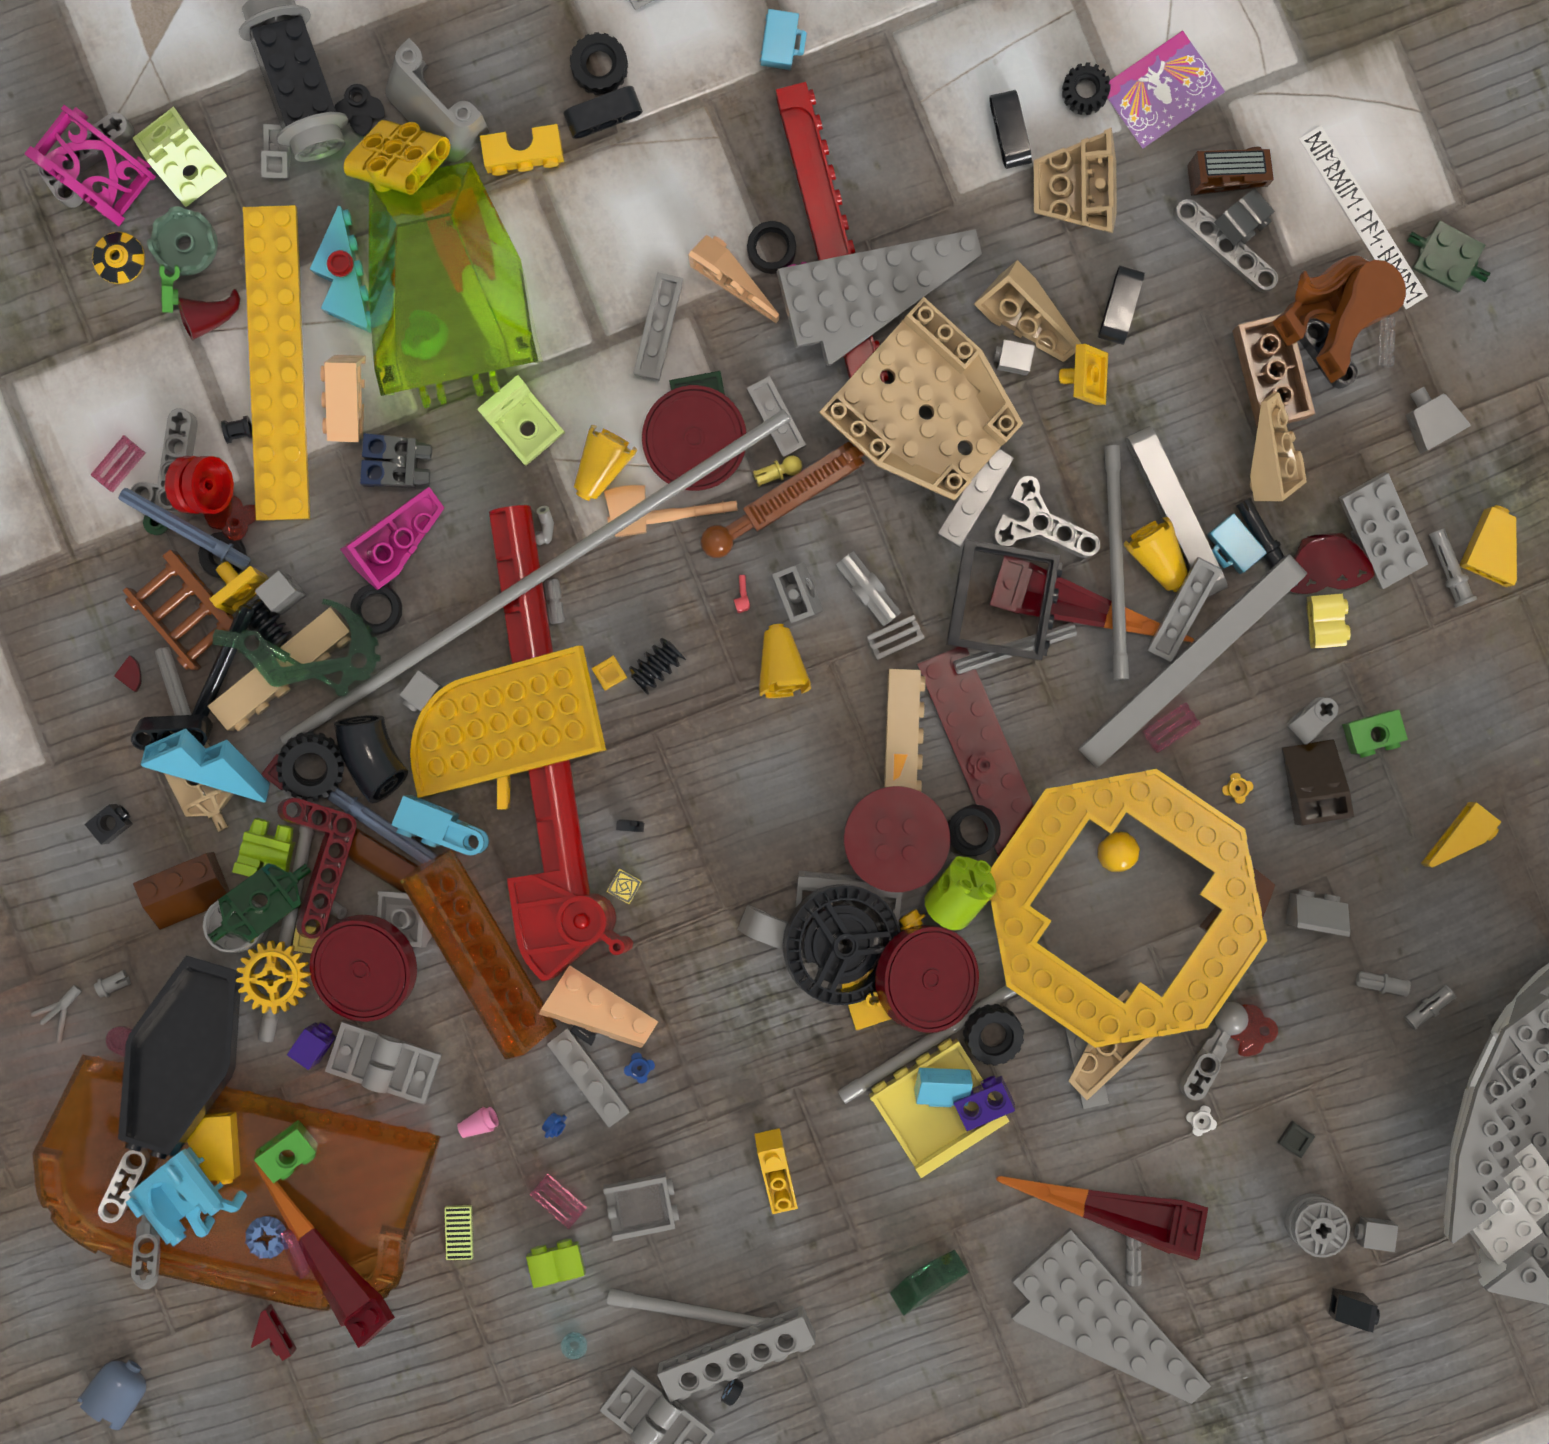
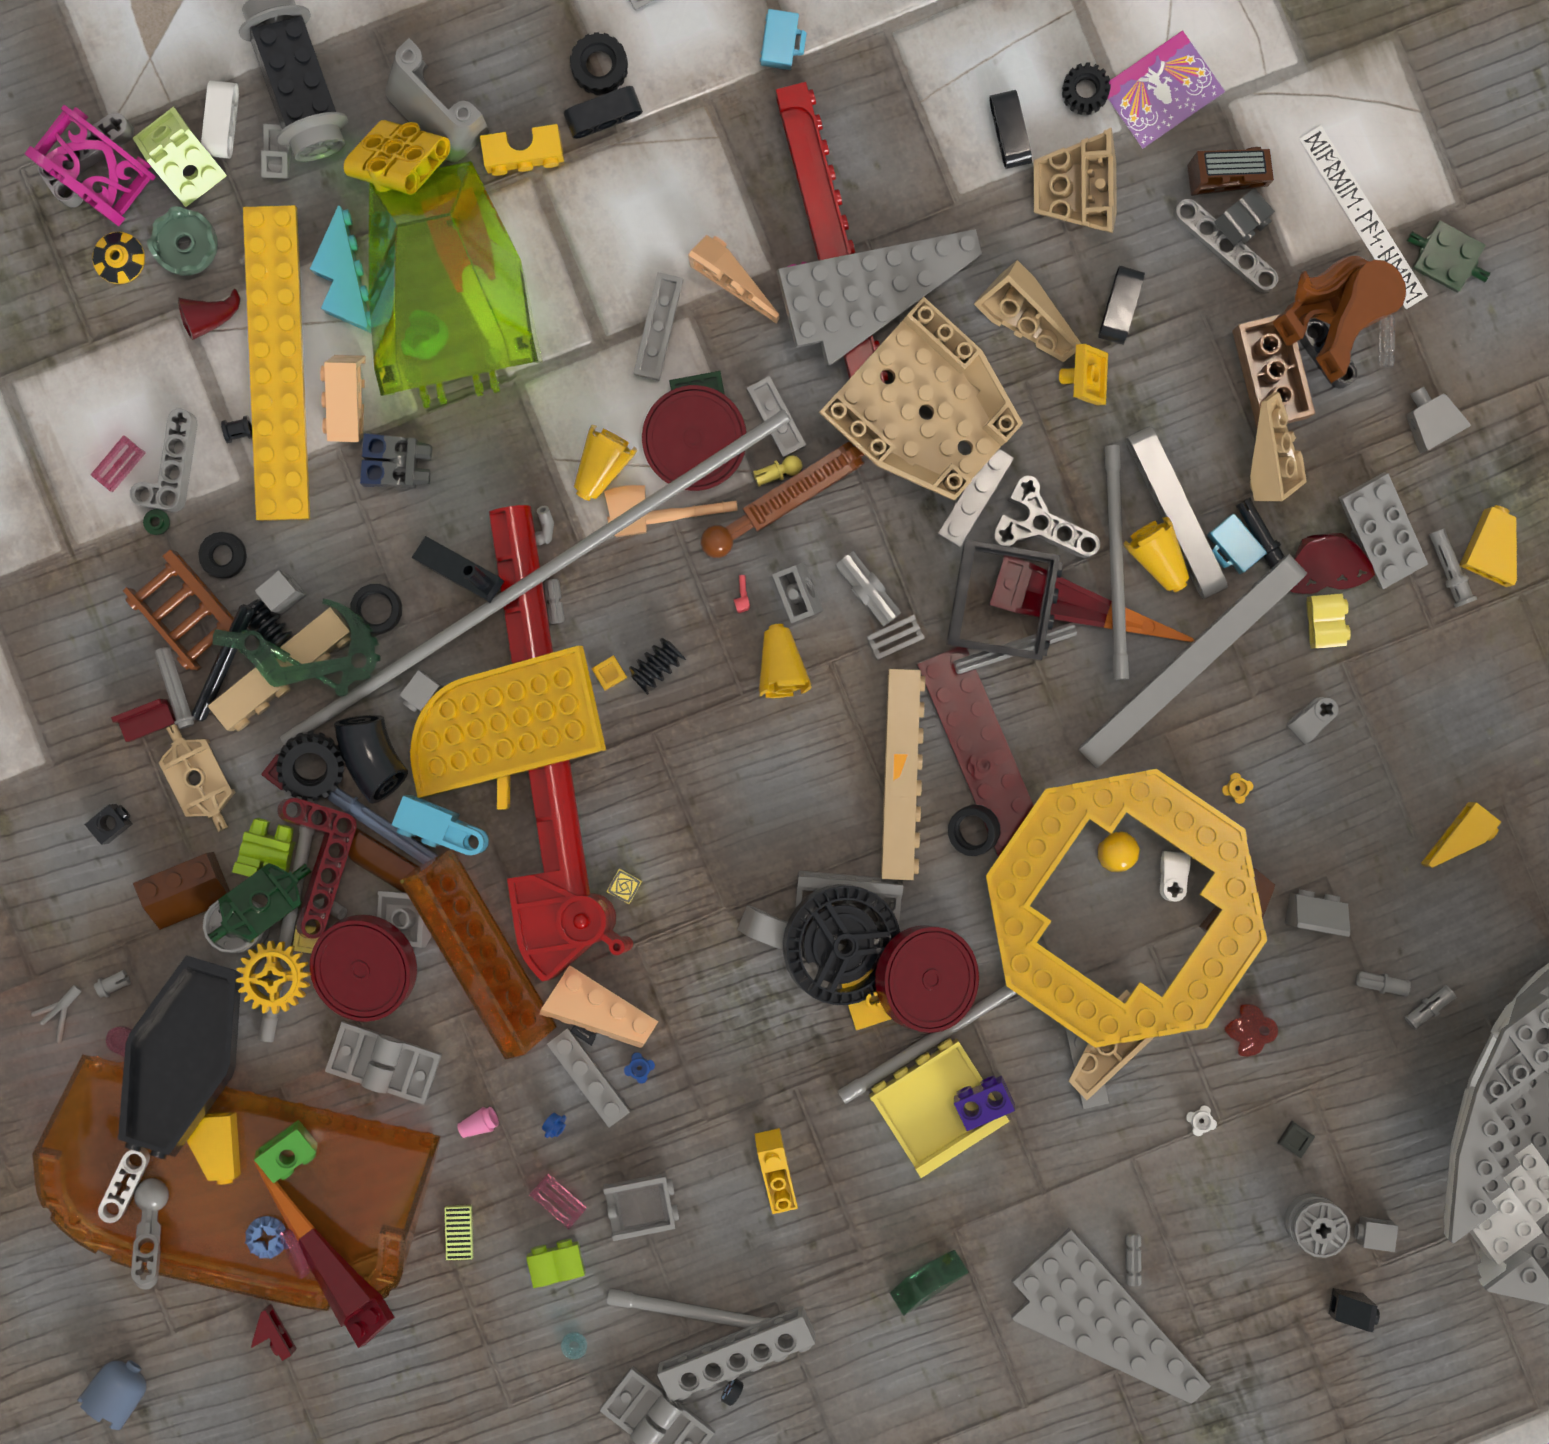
dark red tile [114,655,142,692] -> none
sand blue axle [118,488,251,570] -> none
medium azure piece [125,1147,247,1247] -> none
black beam [131,714,213,750] -> none
medium azure slope [140,729,270,803] -> none
bright green plate [159,264,180,313] -> none
red wheel [165,456,234,514] -> none
clear red plate [204,495,256,540] -> none
yellow tile [210,561,269,615] -> none
dark purple brick [287,1022,336,1070] -> none
red plate [327,250,354,277] -> none
black plate [335,84,385,137] -> none
dark pink wedge [340,487,444,590] -> none
yellowish green bracket [477,375,565,466] -> none
black tile [616,819,645,832] -> none
black tyre [747,221,796,274] -> none
dark red brick [843,786,950,892] -> none
yellow plate [899,909,926,931] -> none
medium azure piece [914,1068,973,1107] -> none
lime cylinder [924,856,996,930] -> none
black tyre [963,1004,1024,1066] -> none
brick [993,340,1035,376] -> none
dark red plate [996,1176,1208,1260] -> none
clear pink tile [1142,702,1201,753] -> none
light grey plate [1147,557,1222,662] -> none
light grey beam [1179,1002,1248,1100] -> none
dark brown slope [1282,739,1354,826] -> none
bright green brick [1342,709,1408,758] -> none
none -> dark red panel [111,699,176,742]
none -> white beam [201,80,239,159]
none -> black piece [411,536,504,603]
none -> white piece [1159,851,1191,902]

